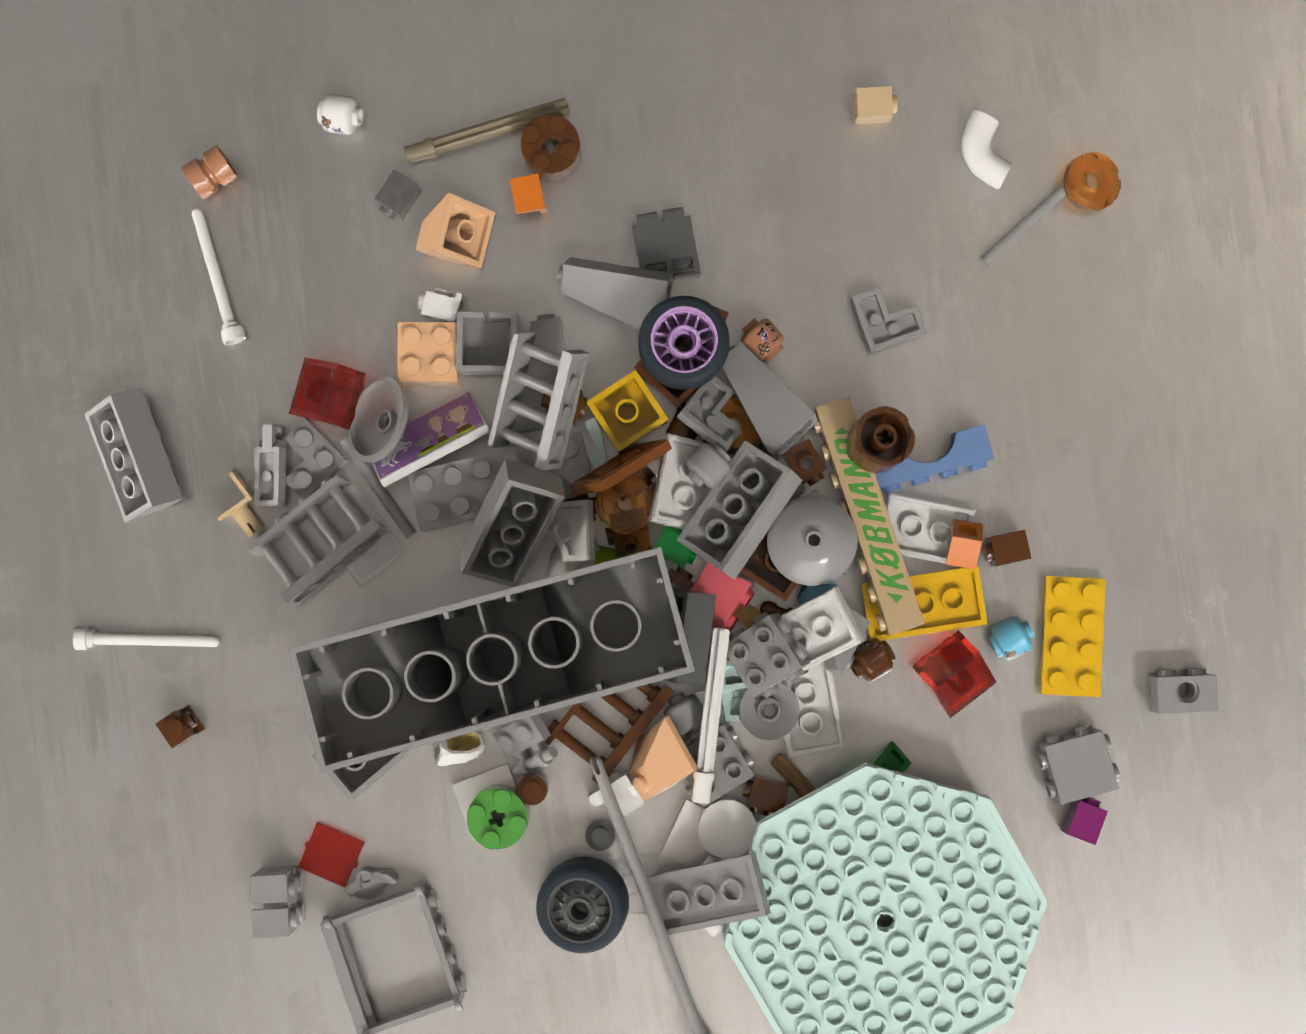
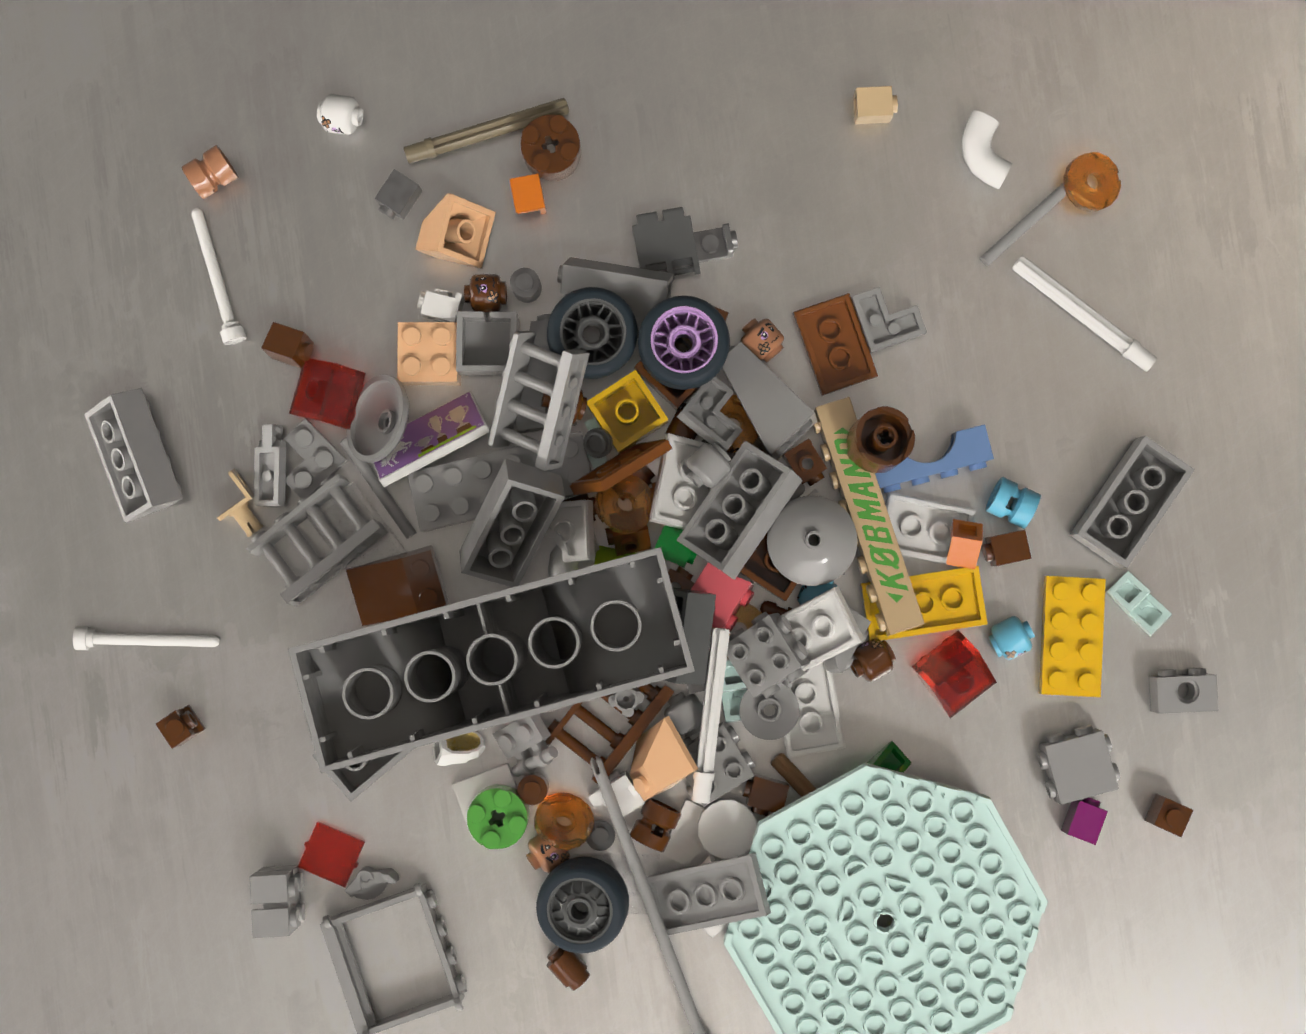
none -> reddish brown brick [261,322,314,369]
none -> reddish brown slope [346,545,448,626]
none -> reddish brown head [464,274,507,312]
none -> flat silver brick [510,268,542,303]
none -> nougat head [526,828,572,873]
none -> clear orange tile [534,793,594,850]
none -> reddish brown brick [546,946,590,991]
none -> wheel [547,287,638,379]
none -> dark grey plate [583,428,613,458]
none -> light grey plate [608,688,644,717]
none -> reddish brown wheel [630,798,682,852]
none -> flat silver bracket [693,223,738,263]
none -> dark orange tile [793,293,878,396]
none -> medium azure wheel [985,477,1041,529]
none -> white axle [1012,256,1157,372]
none -> light grey brick [1070,436,1195,569]
none -> light aqua slope [1107,571,1172,637]
none -> reddish brown brick [1144,794,1193,838]

